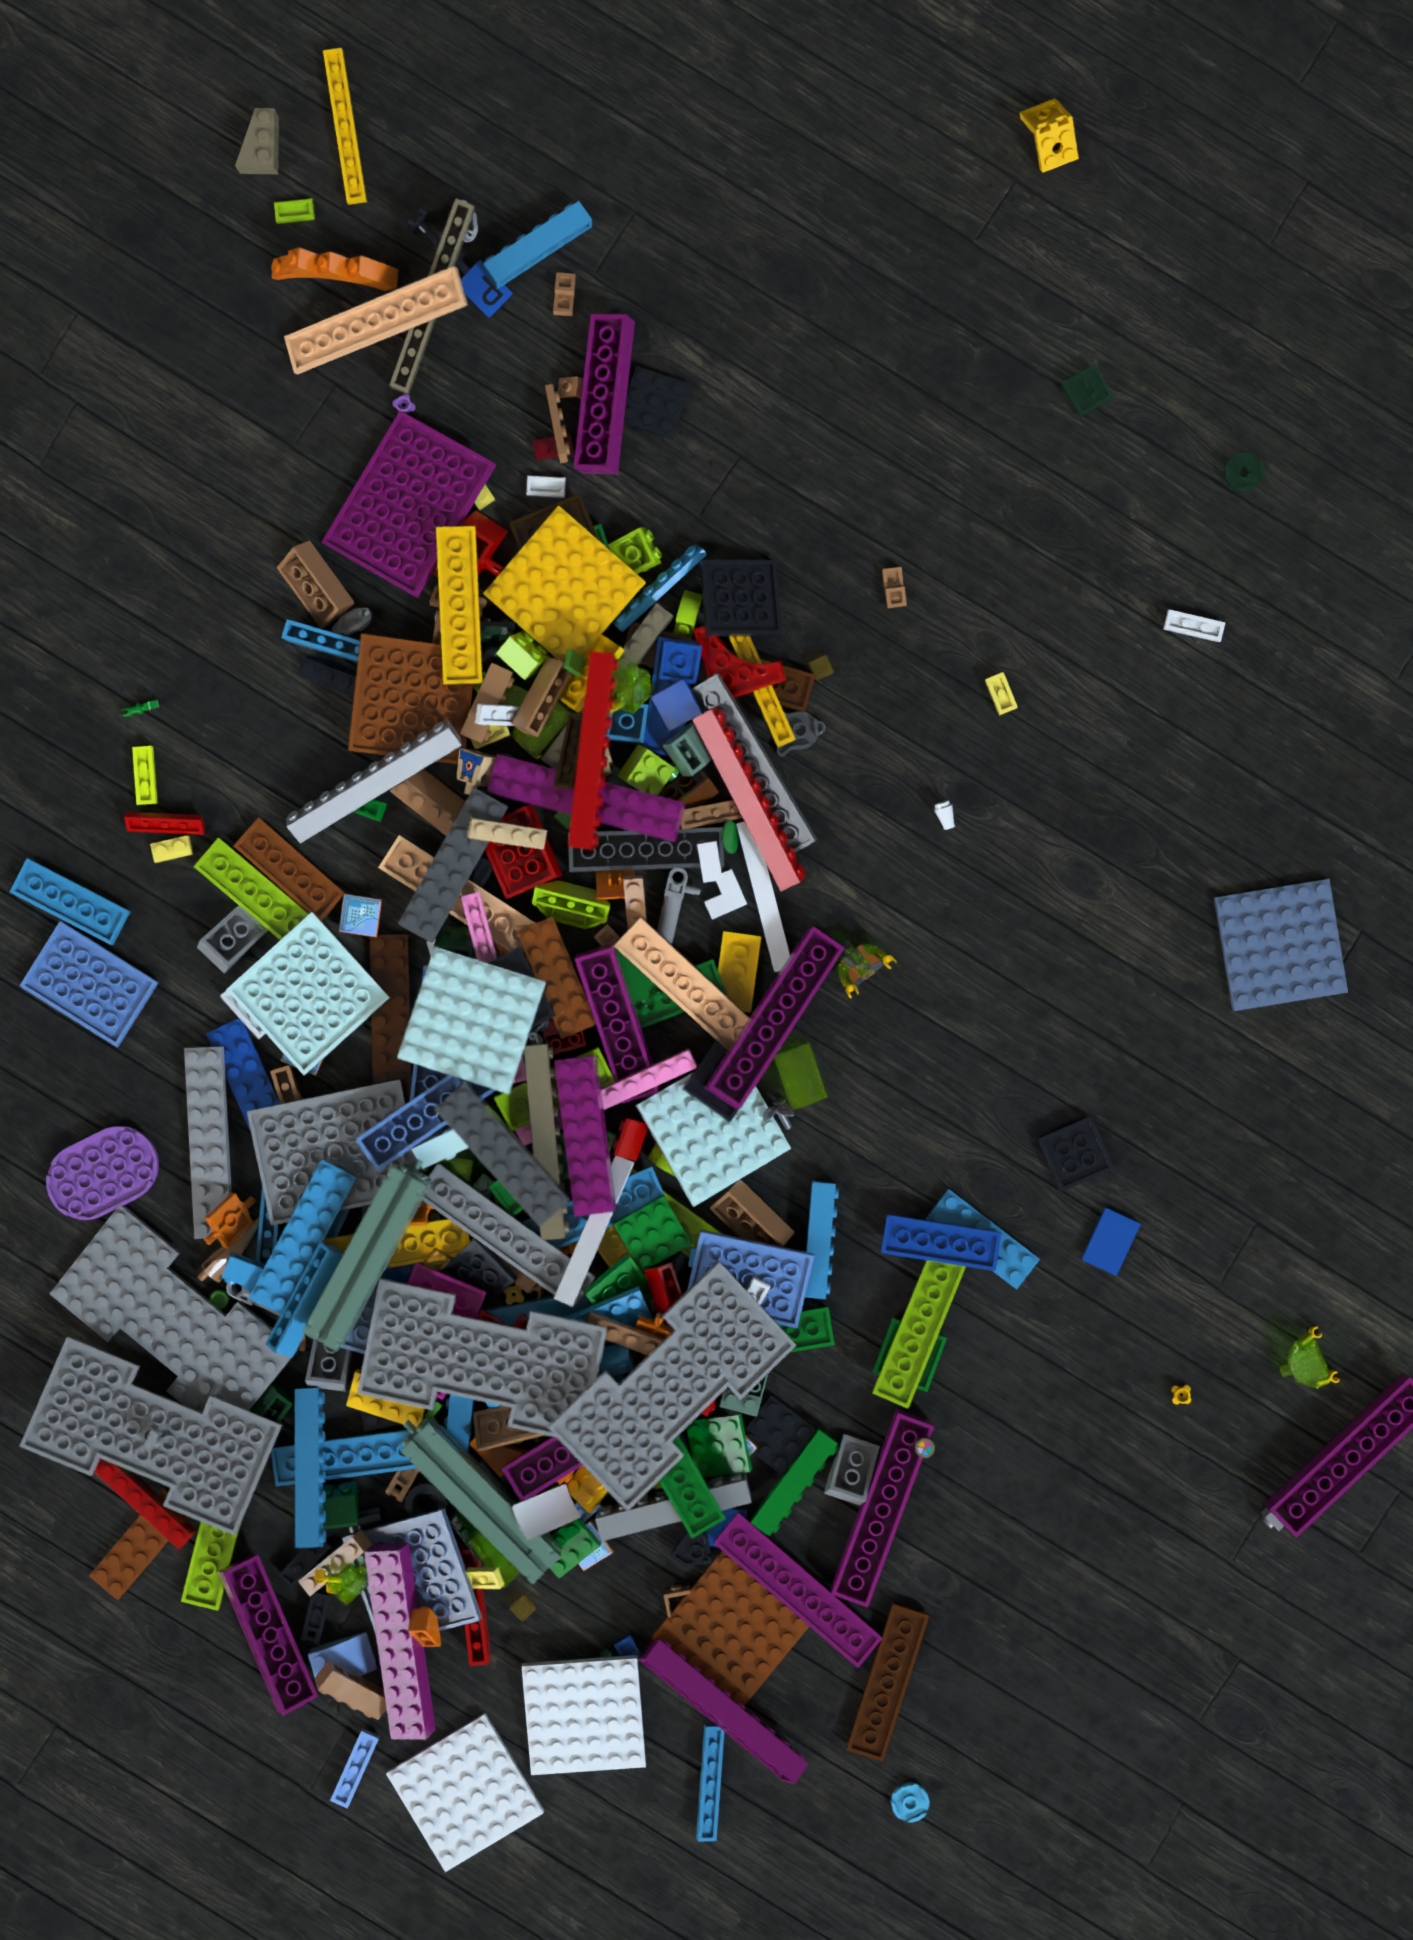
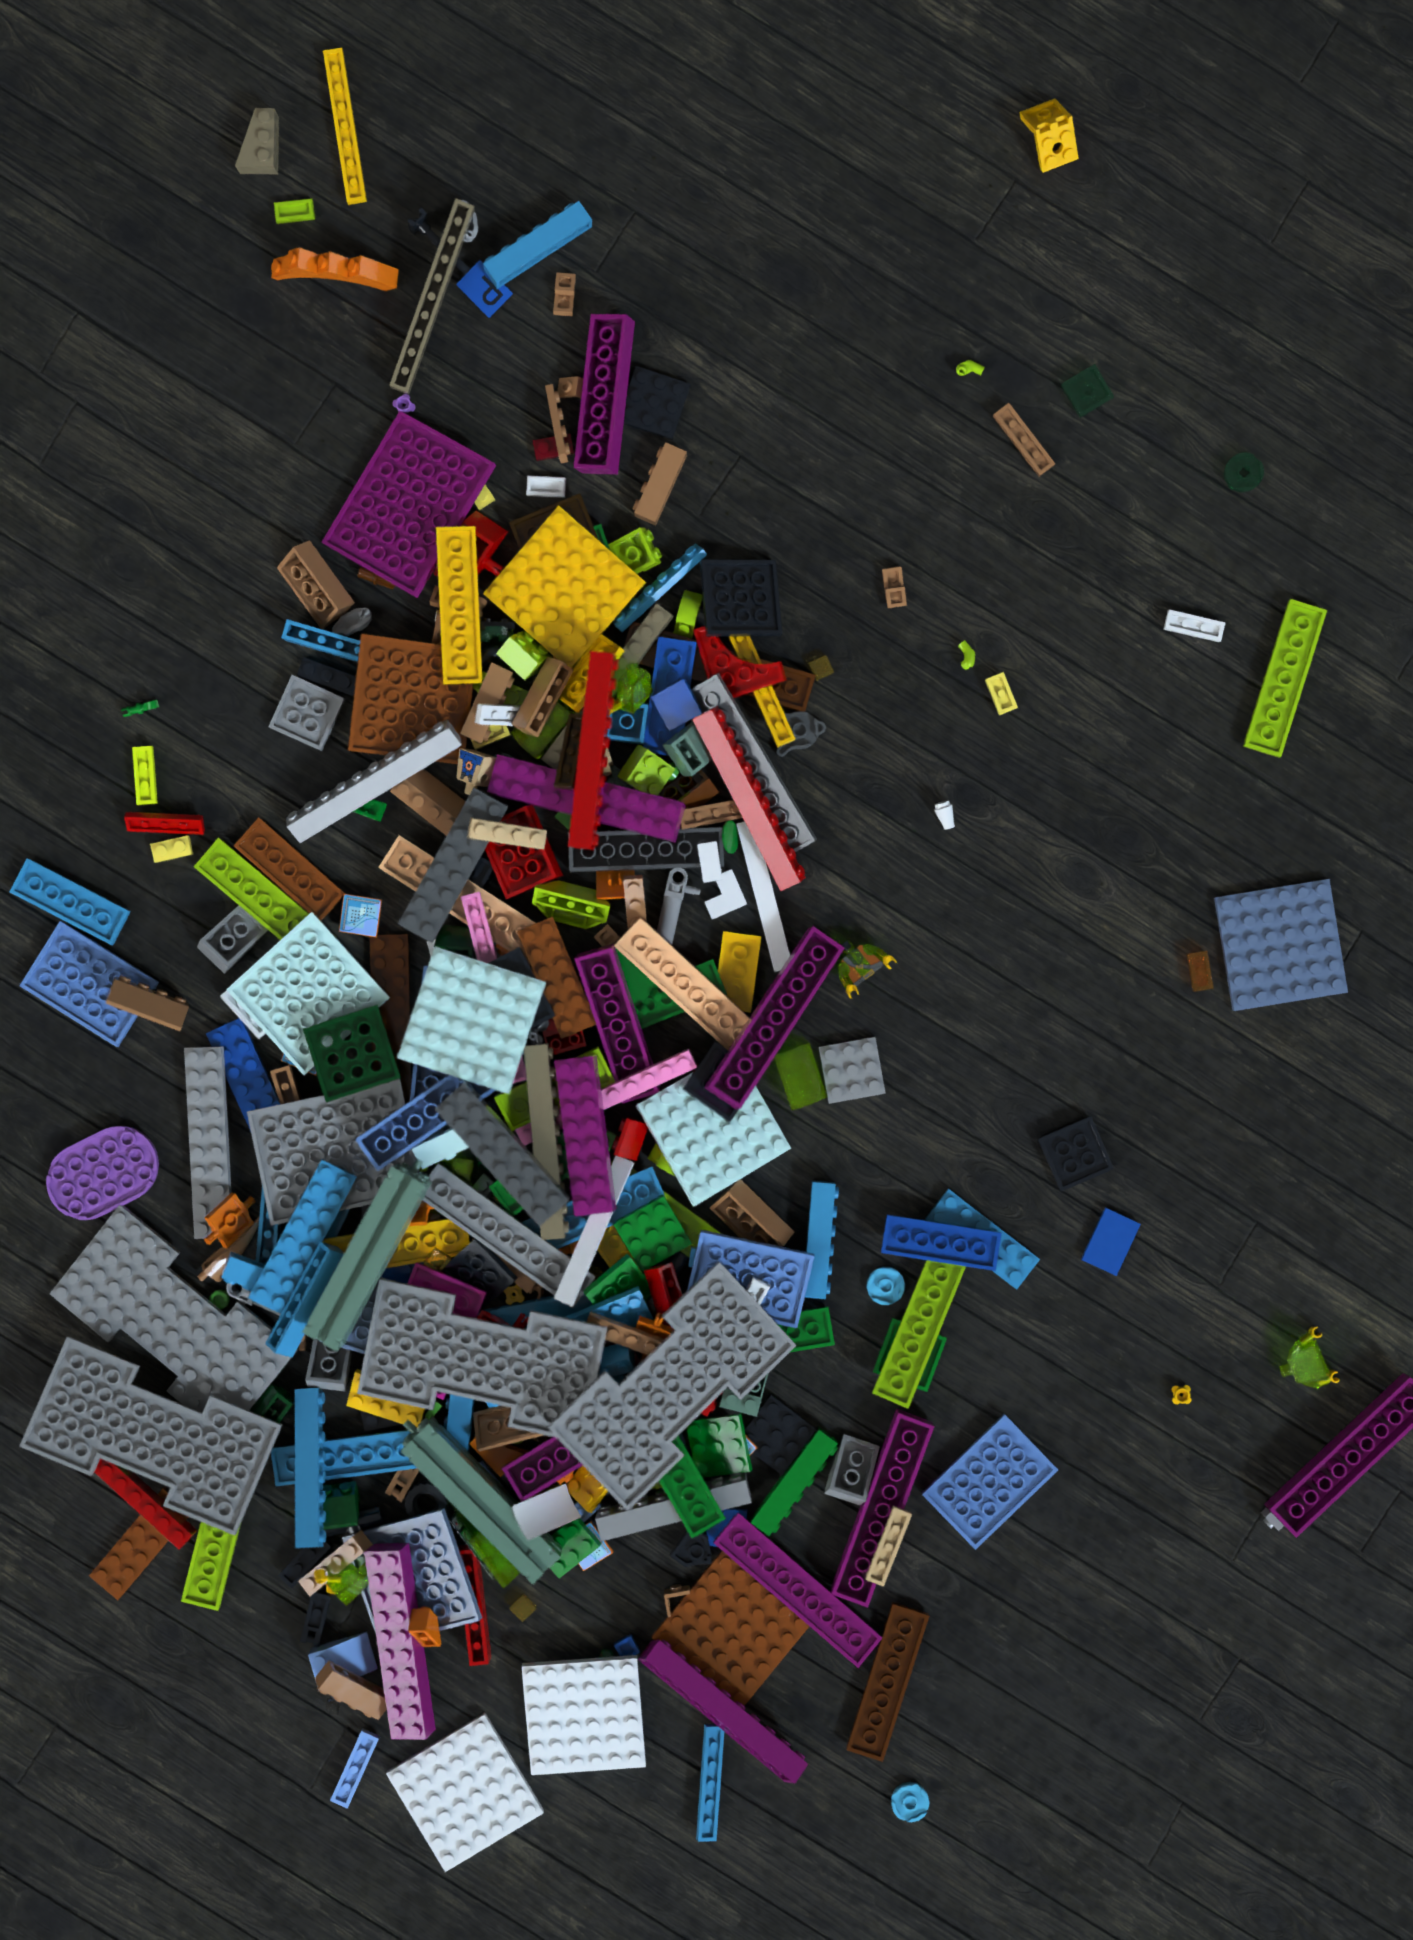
light grey plate [142,1428,162,1451] -> none
magenta brick [218,1554,318,1716] -> none
light nougat plate [284,266,467,374] -> none
light yellow plate [466,1567,504,1589] -> none
bright green tile [564,649,585,676] -> none
blue tile [658,640,702,684] -> none
flat silver plant [763,1097,794,1130] -> none
olive tile [915,1437,935,1458] -> none
none -> medium nougat slope [105,975,189,1031]
none -> light grey plate [268,675,345,751]
none -> dark green piece [303,1005,401,1103]
none -> reddish brown axle [358,566,395,589]
none -> medium nougat brick [633,442,687,526]
none -> light grey plate [819,1037,886,1104]
none -> tan plate [865,1505,912,1587]
none -> medium azure tile [867,1266,905,1305]
none -> medium blue plate [922,1414,1058,1550]
none -> lime arm [956,360,985,376]
none -> lime arm [958,640,975,670]
none -> medium nougat plate [993,403,1055,477]
none -> clear orange plate [1187,951,1213,992]
none -> lime plate [1243,599,1327,758]

